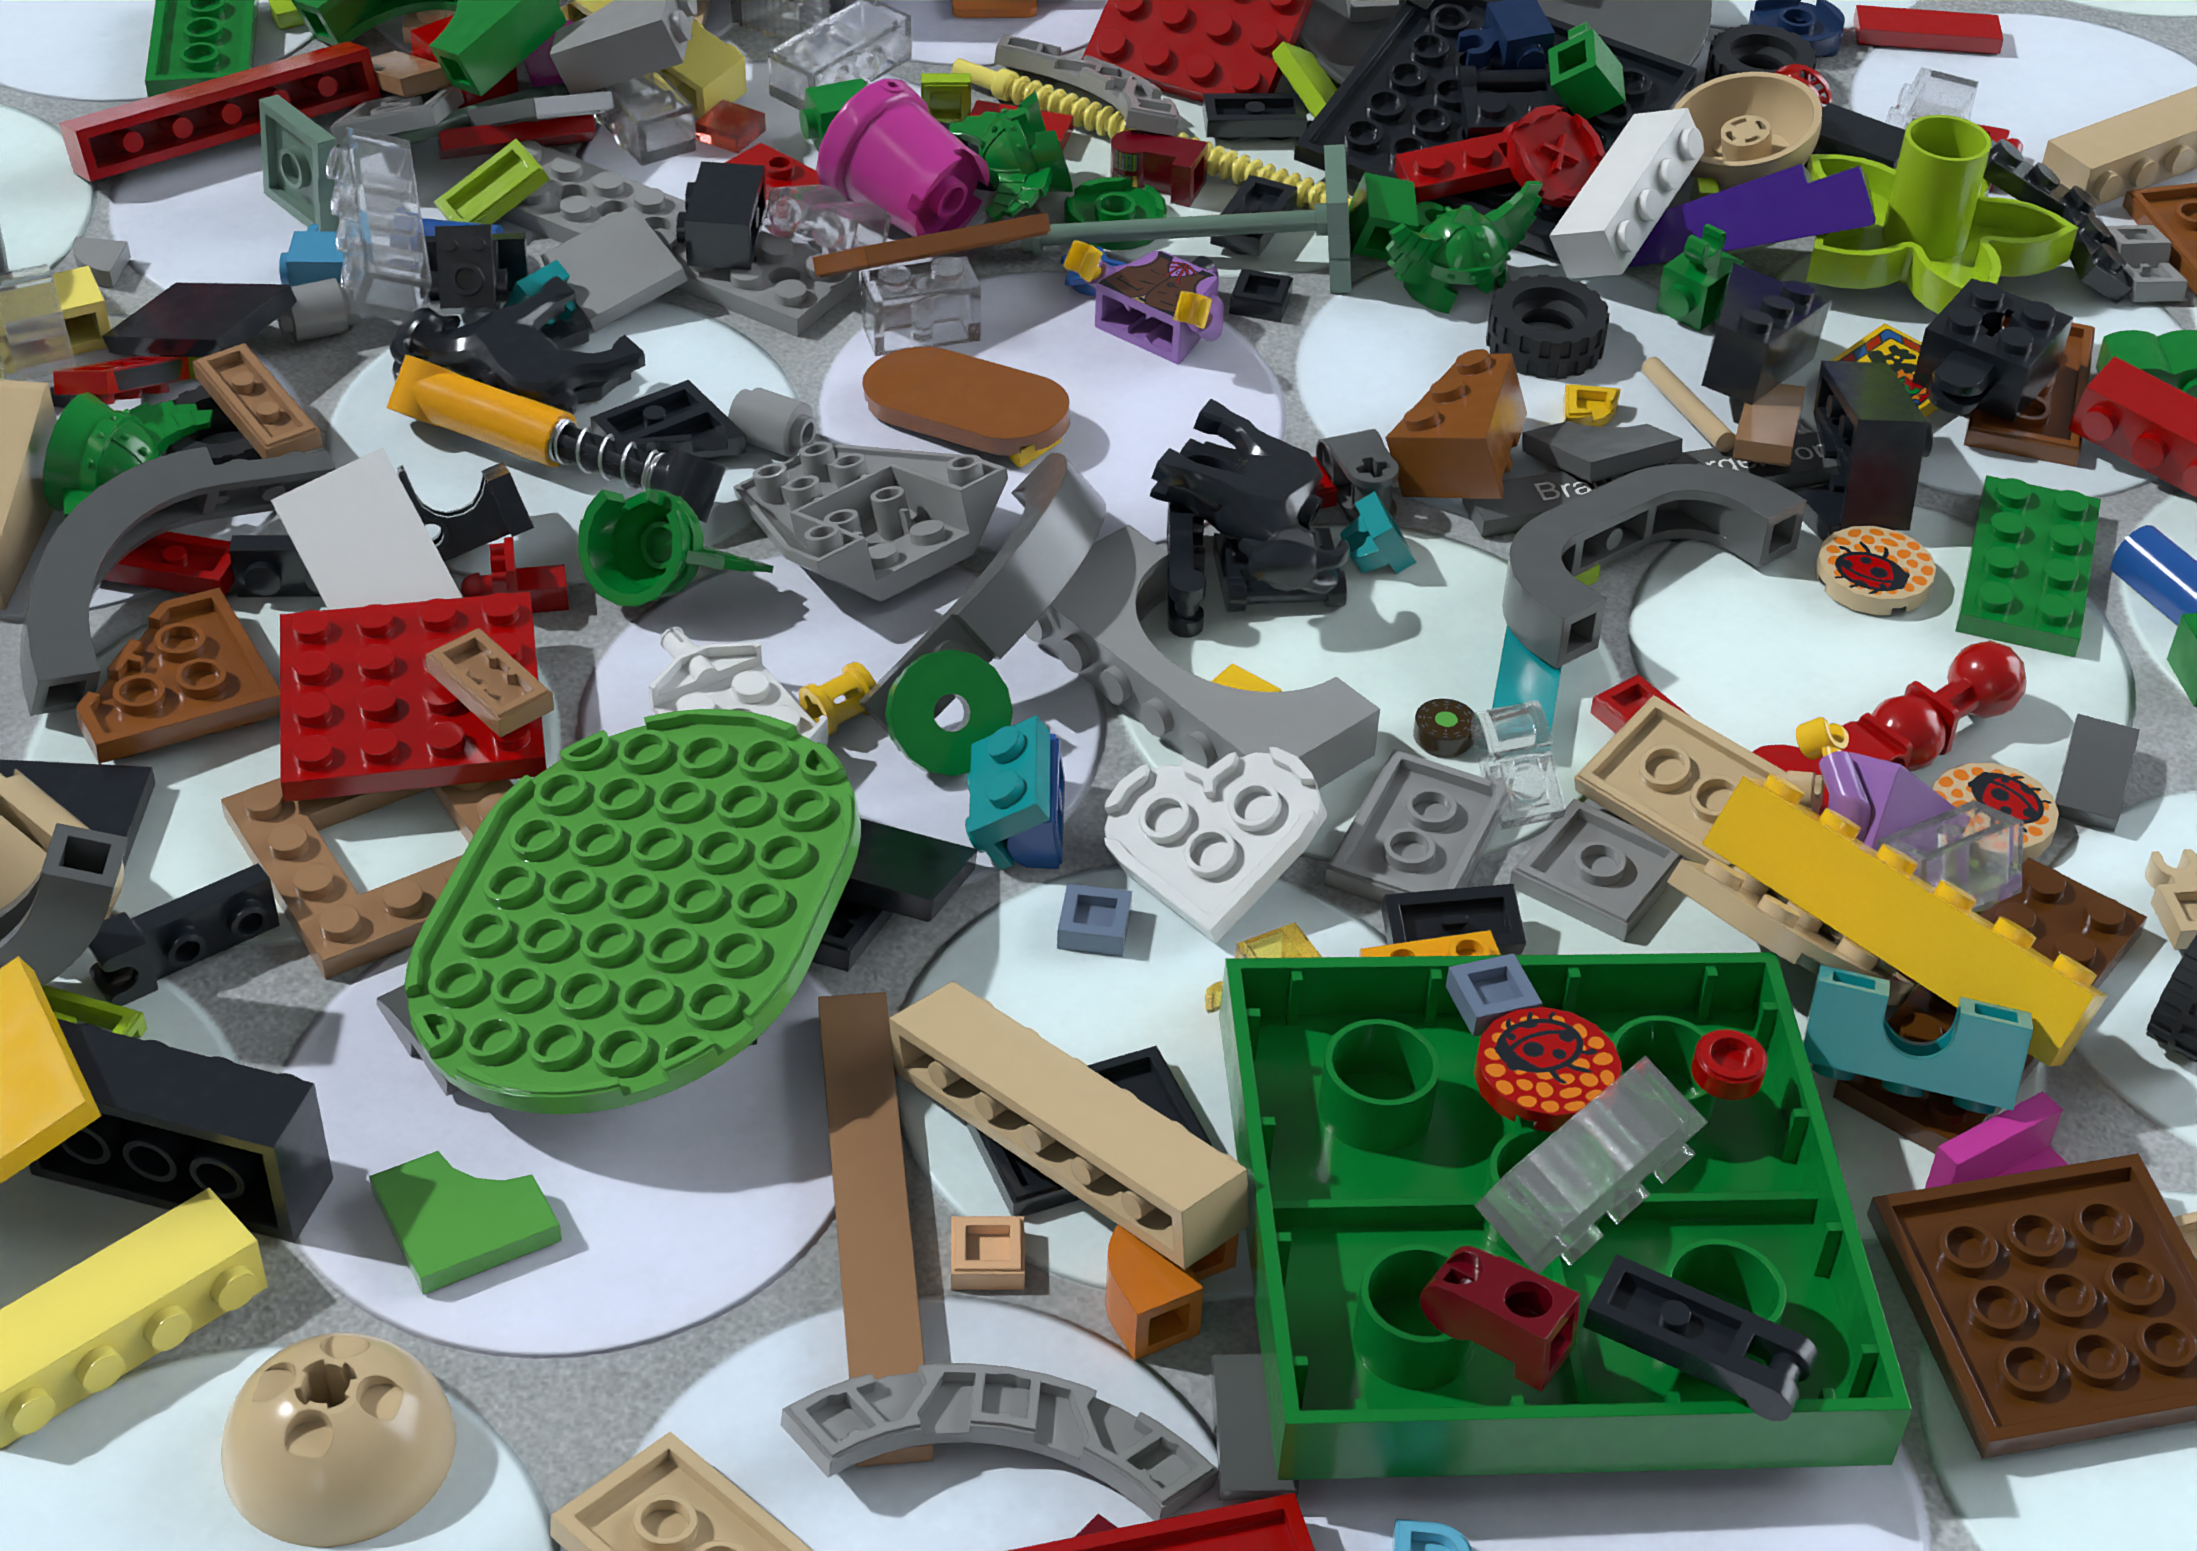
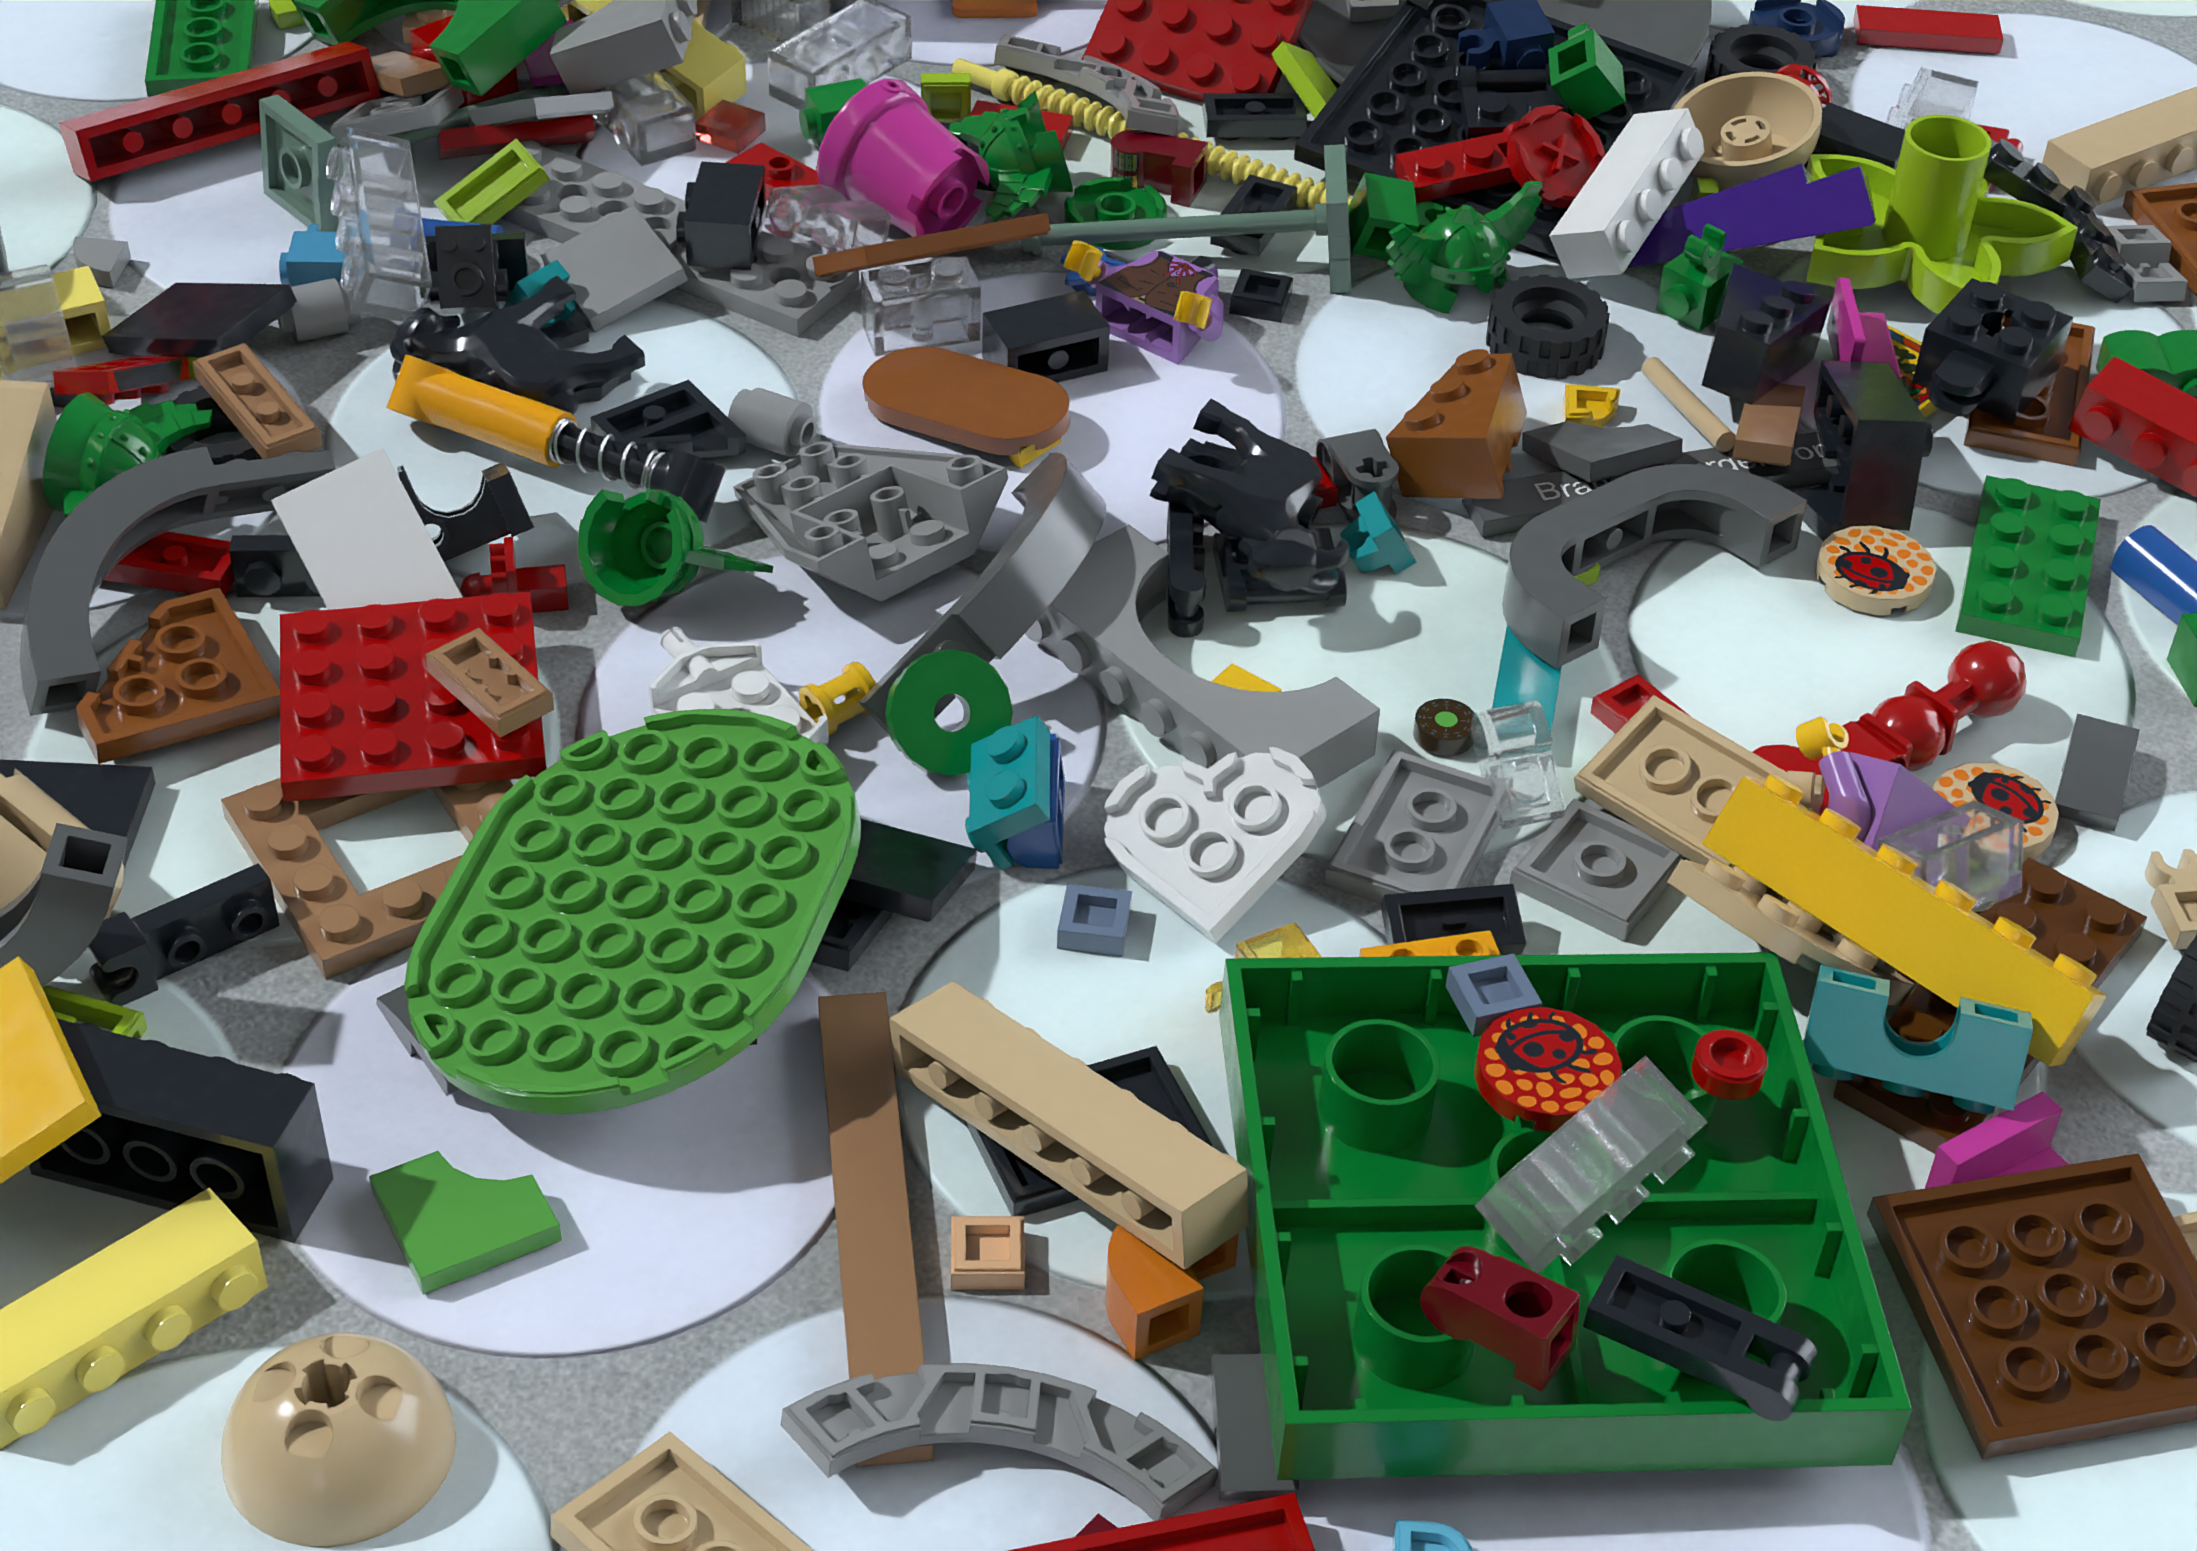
none -> black brick [982,290,1110,383]
none -> dark pink panel [1826,278,1902,382]

